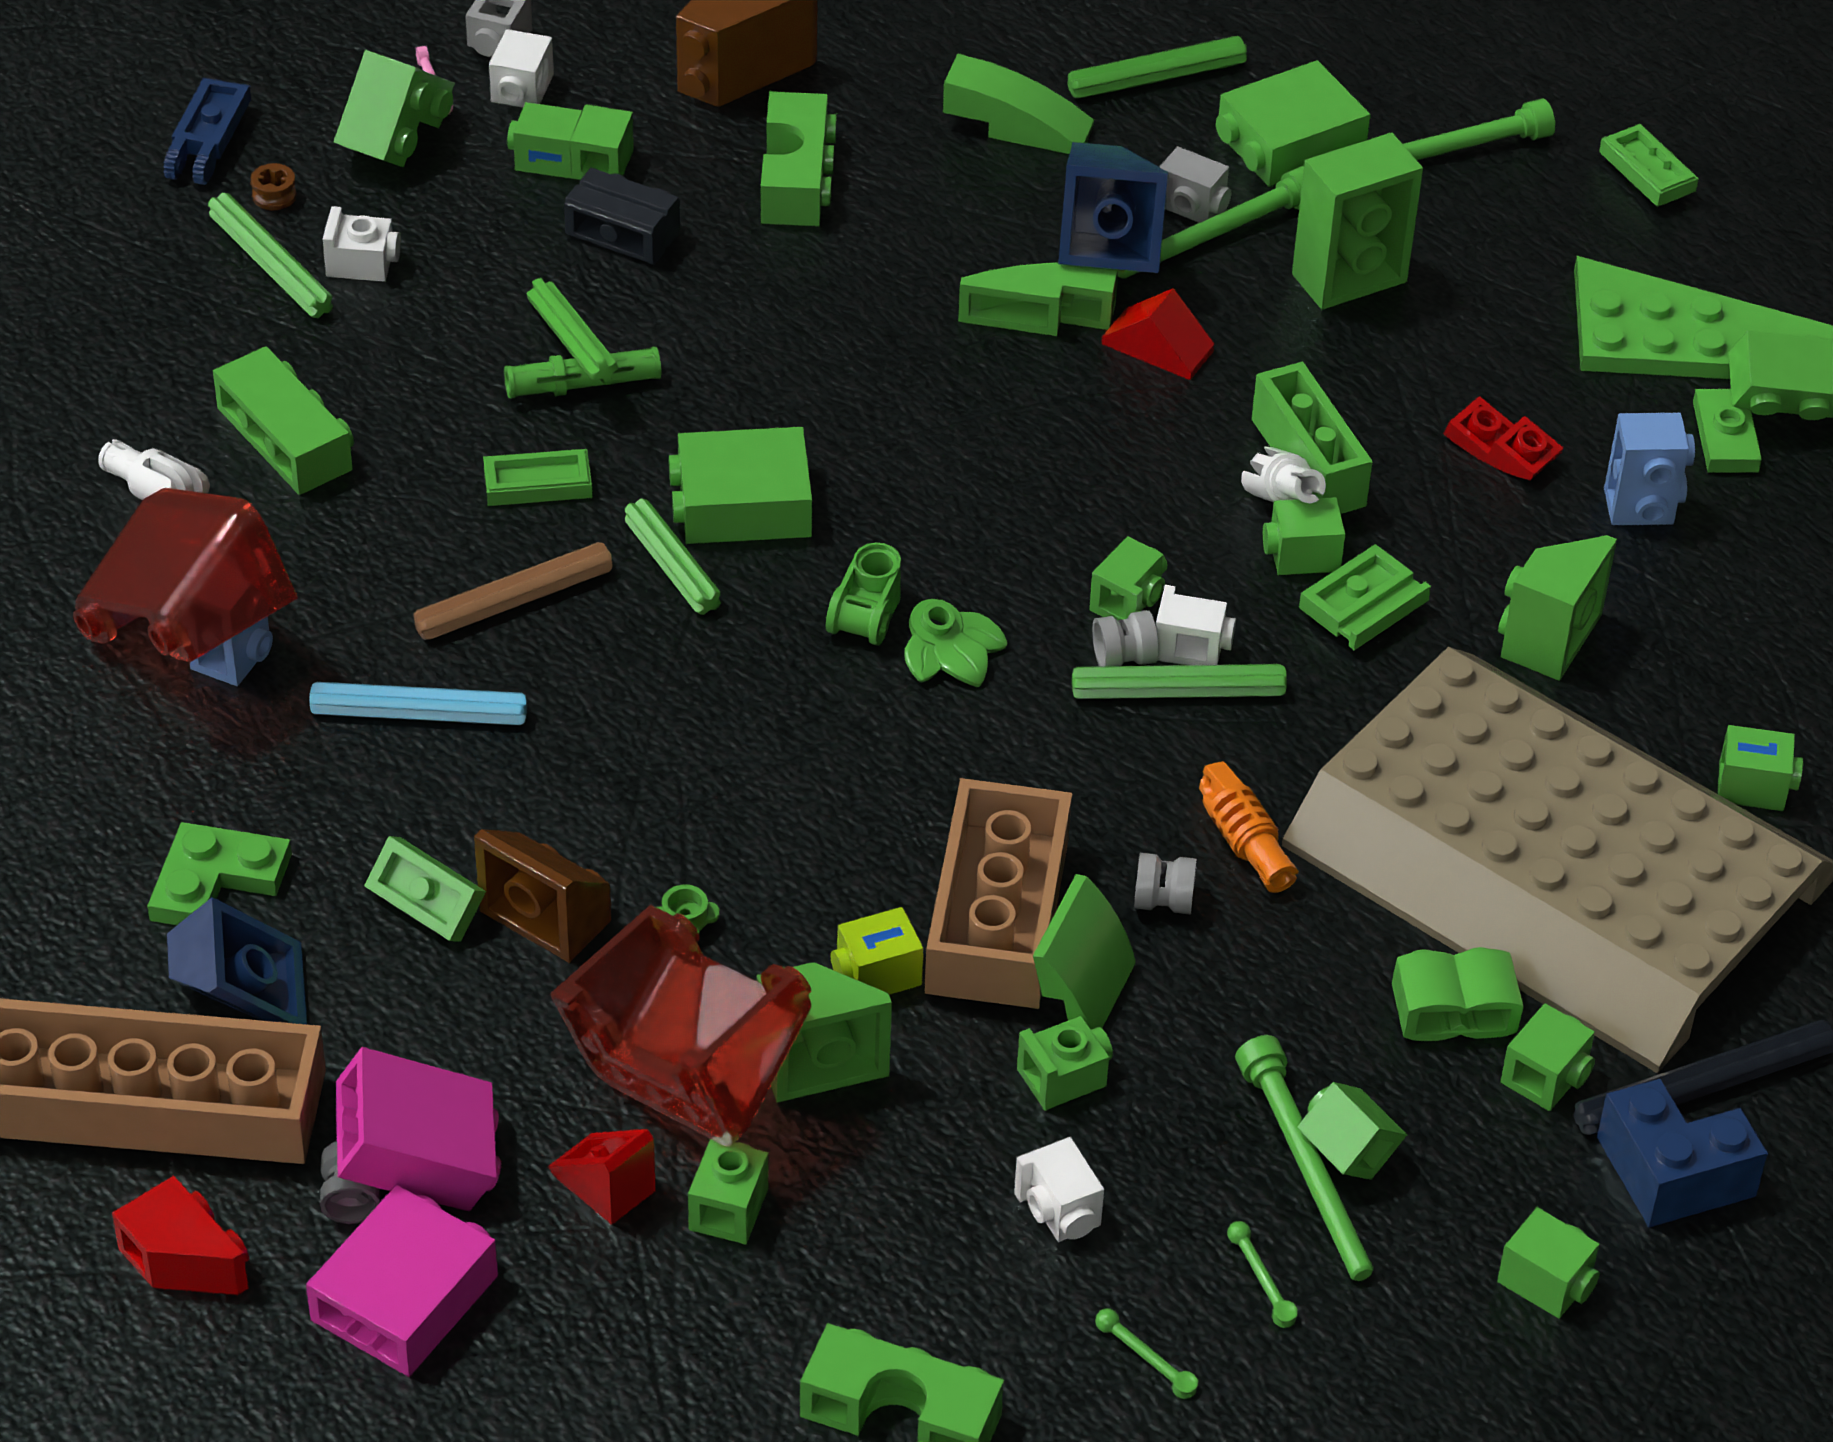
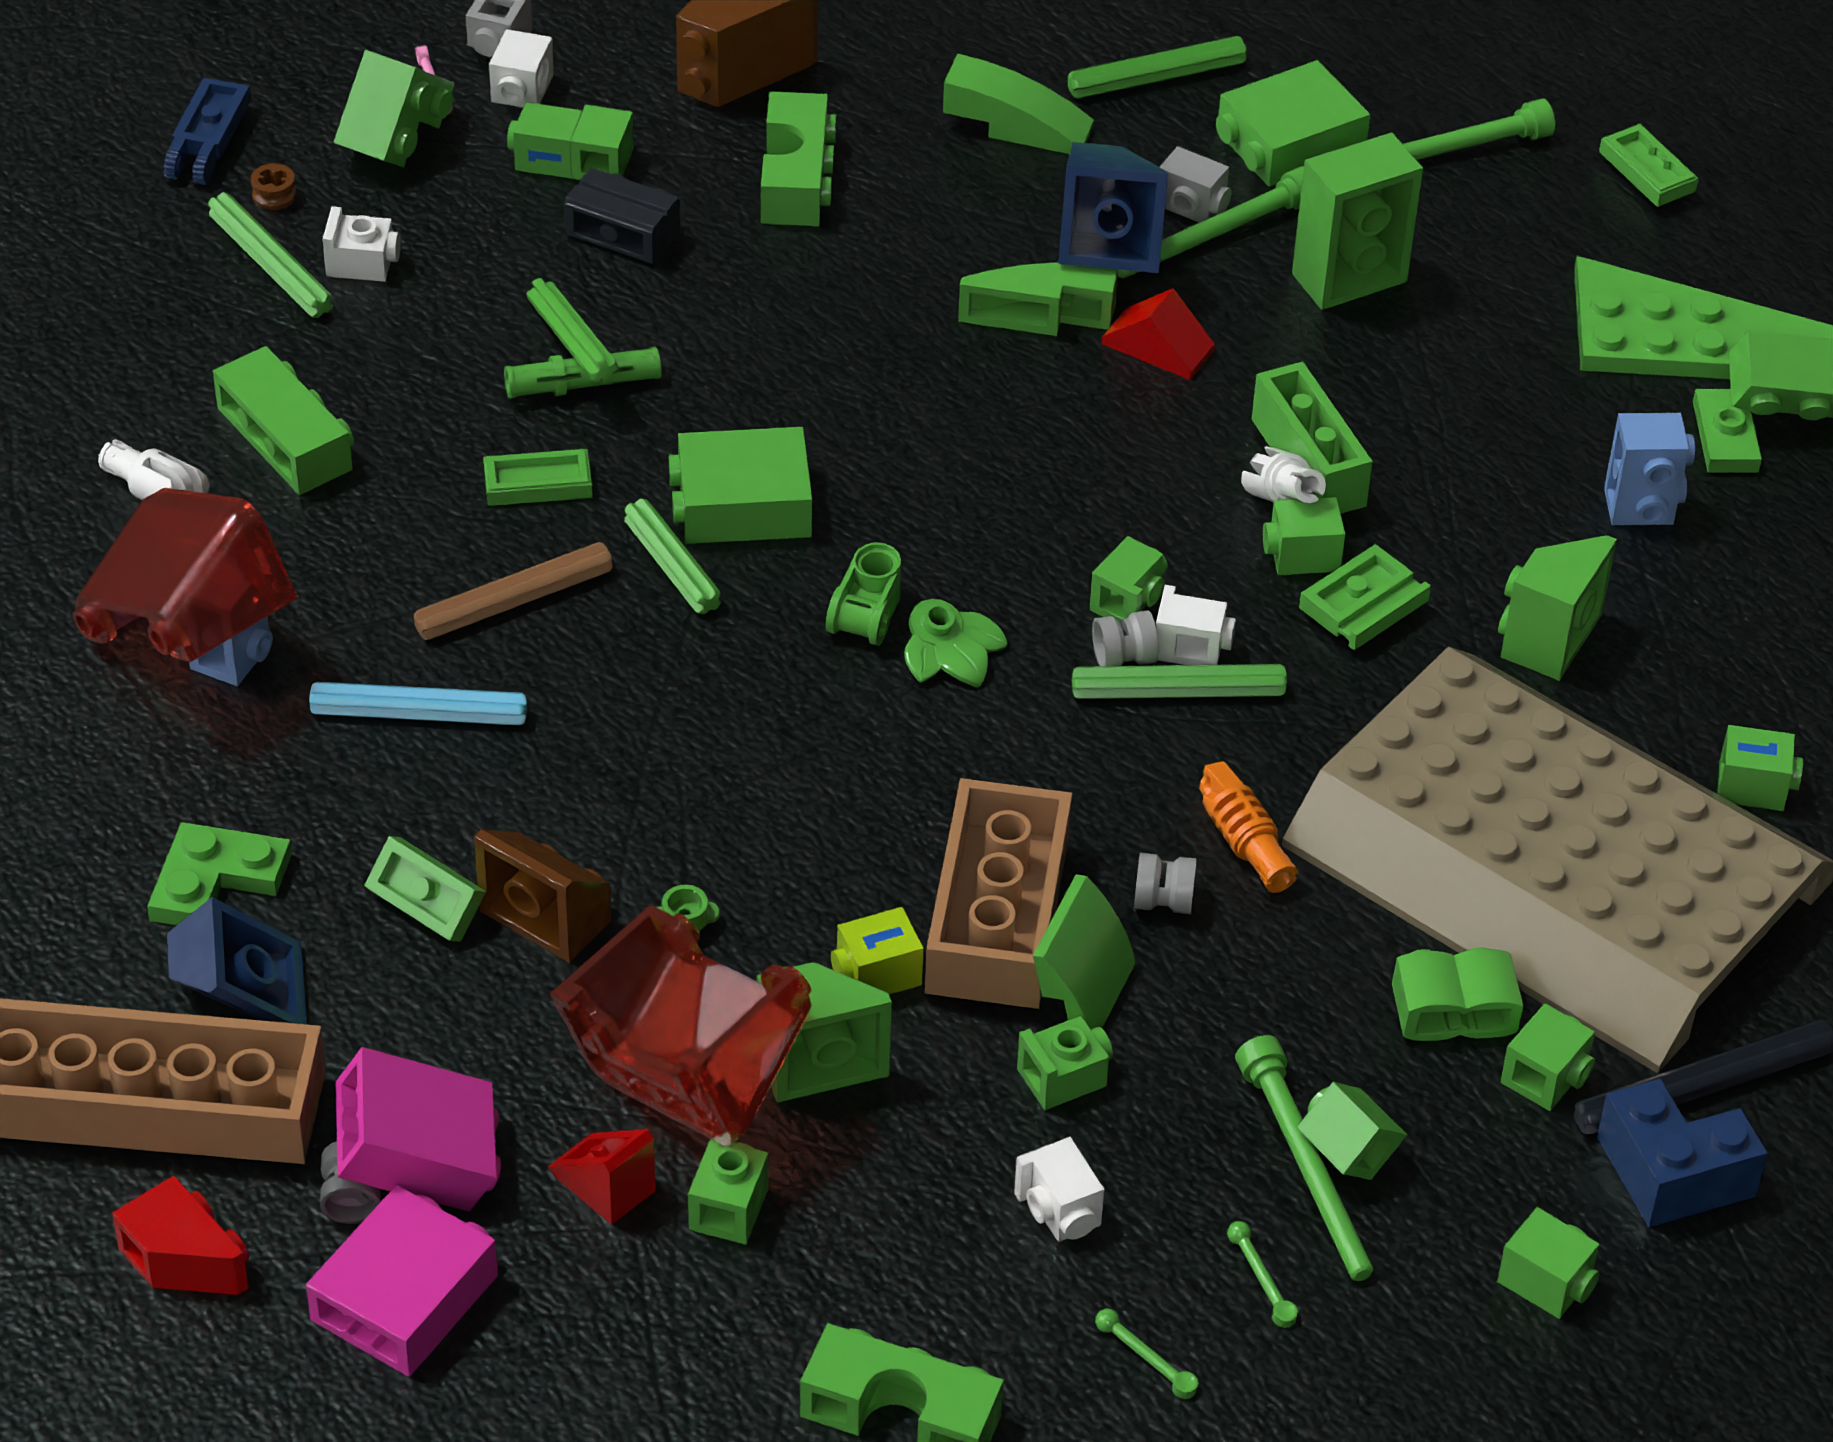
red slope [1443,396,1564,480] -> none

